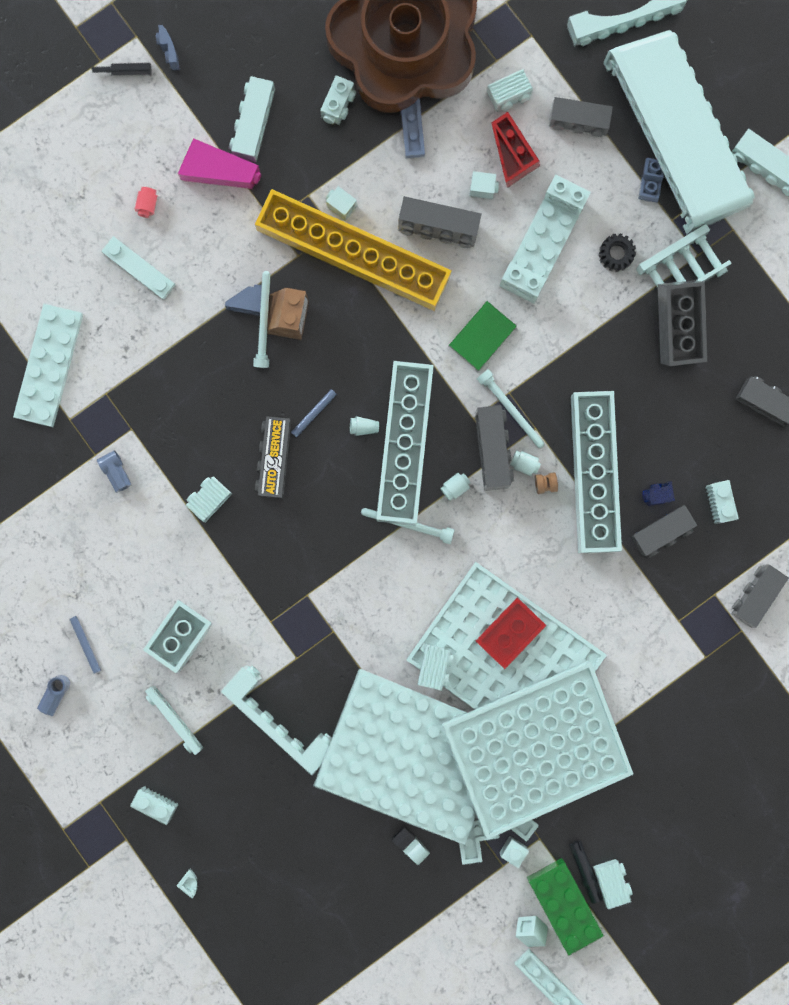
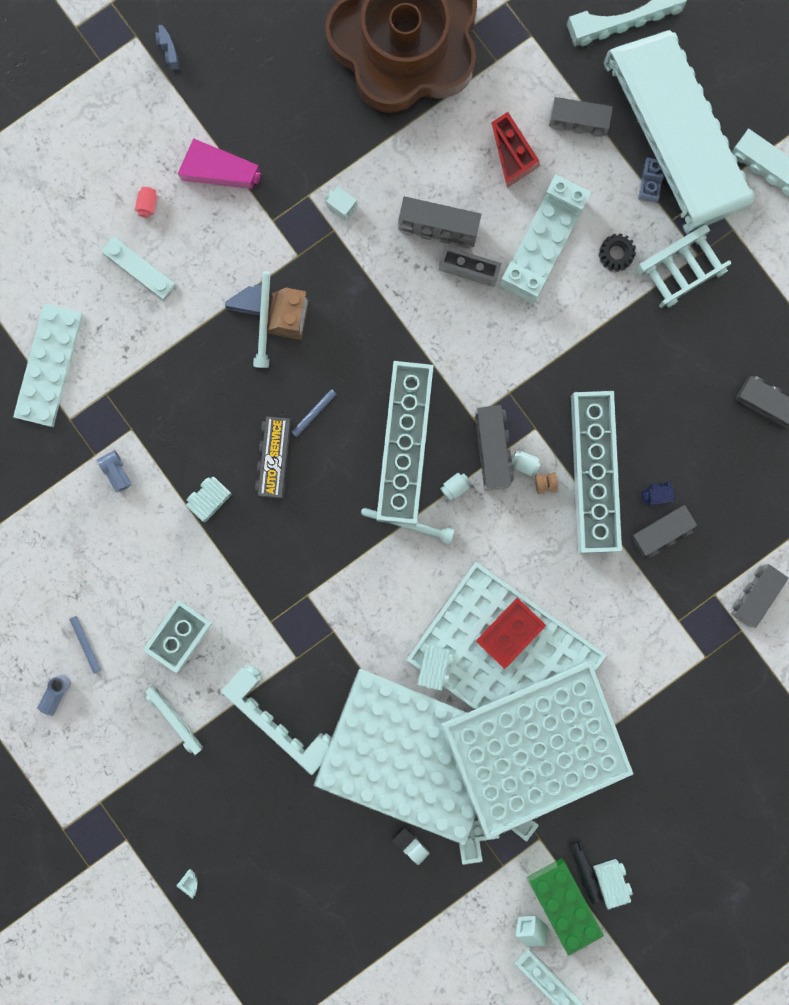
black axle [92,63,152,75] -> none
light aqua brick [130,786,178,825] -> none
light aqua brick [229,76,275,162] -> none
yellow brick [255,189,452,311] -> none
light aqua brick [320,75,356,125] -> none
light aqua cone [350,416,379,436] -> none
sand blue plate [401,98,425,158] -> none
green tile [449,301,517,371] -> none
light aqua brick [470,171,499,199] -> none
light aqua piece [477,369,544,448] -> none
light aqua brick [487,69,533,112] -> none
light aqua brick [499,836,529,868] -> none
dark grey brick [658,280,707,366] -> none
light aqua brick [706,480,739,524] -> none
none -> dark grey brick [438,246,502,287]

